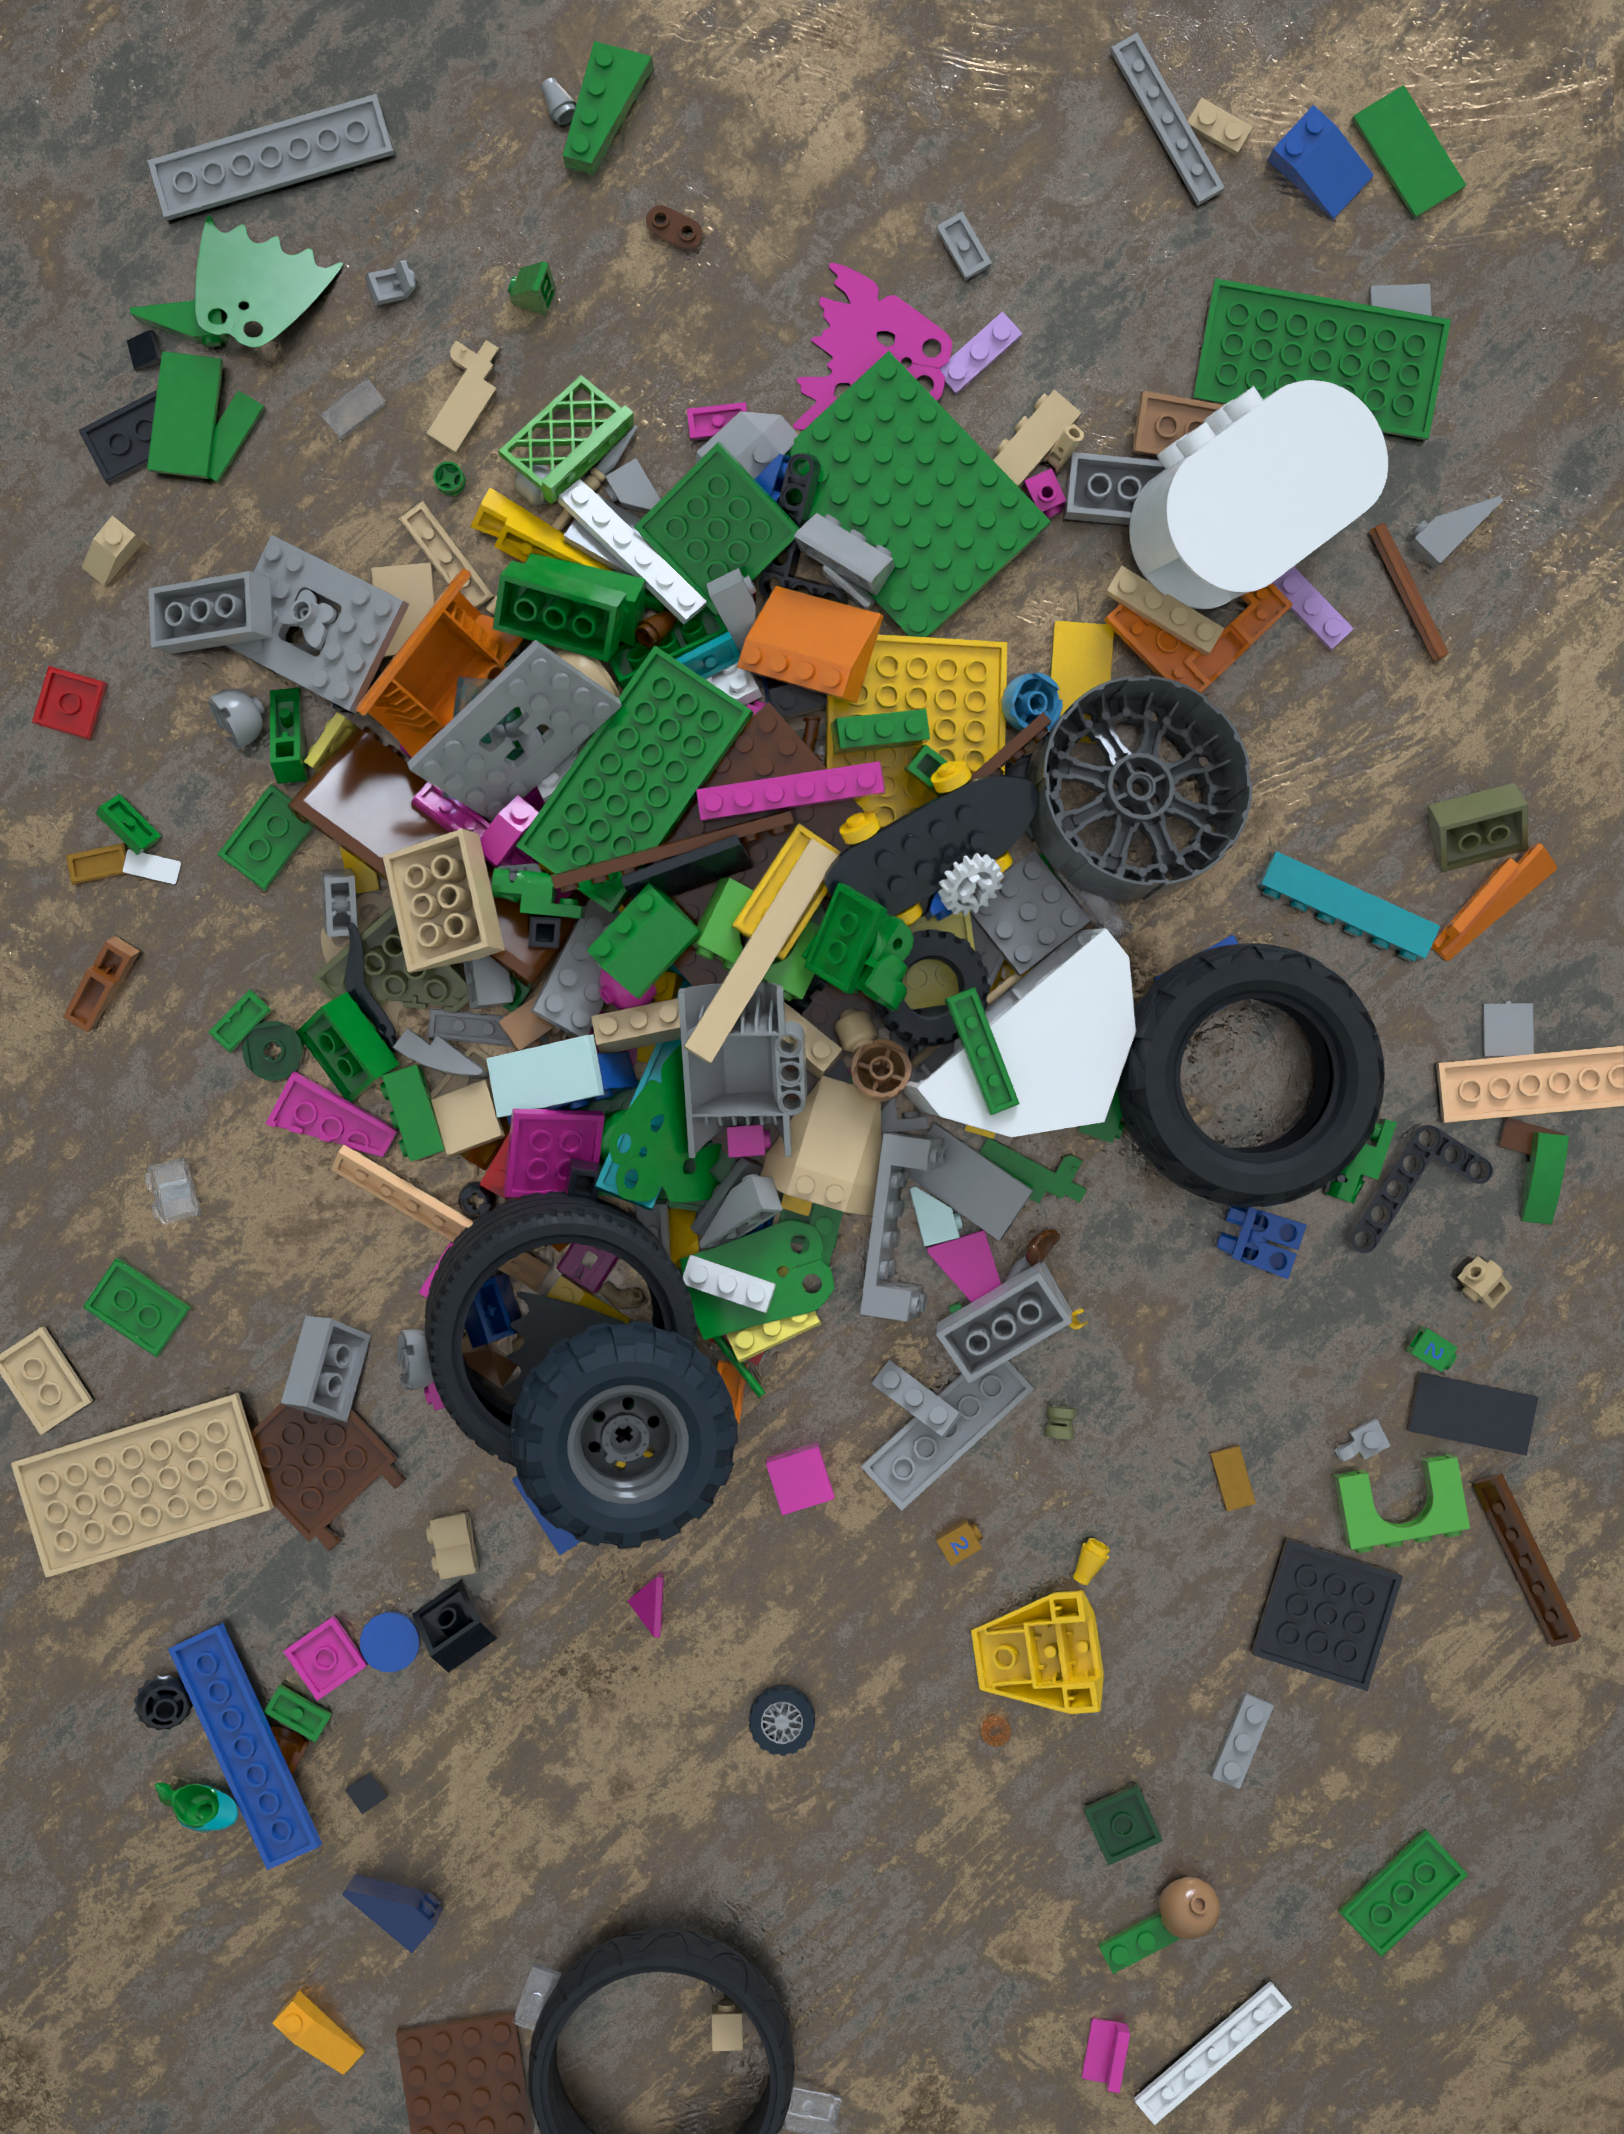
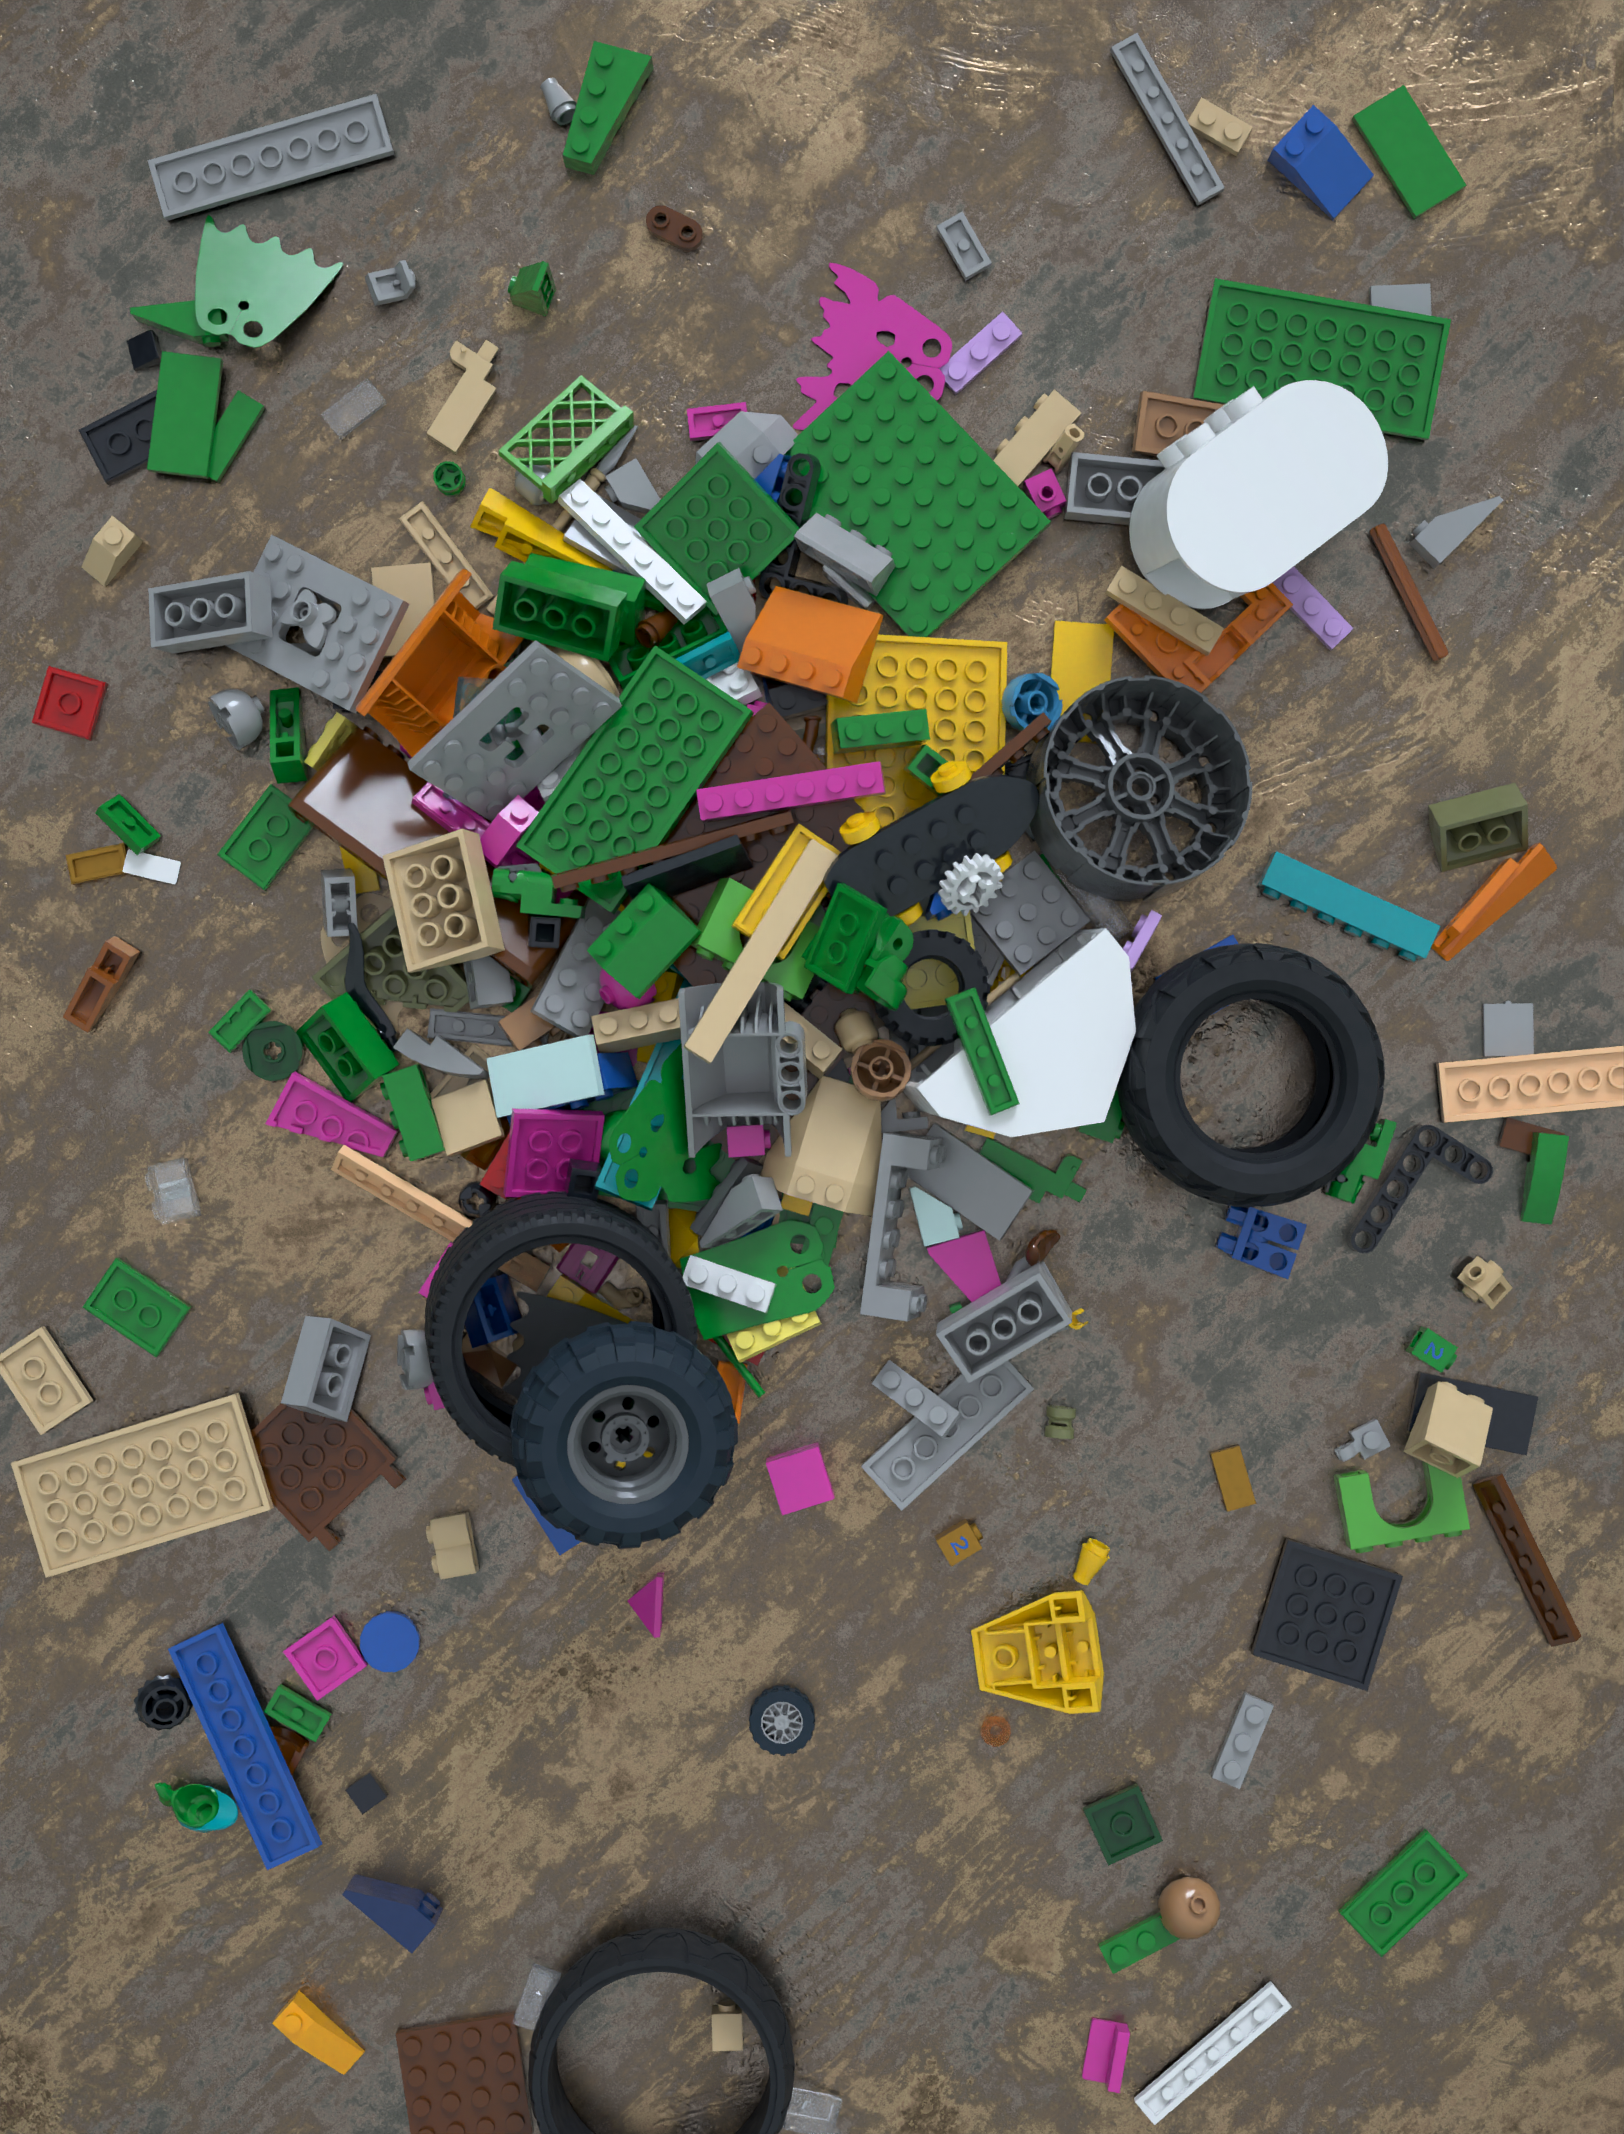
black slope [412,1580,498,1673] -> none
none -> lavender plate [1123,910,1162,972]
none -> tan slope [1404,1381,1493,1478]

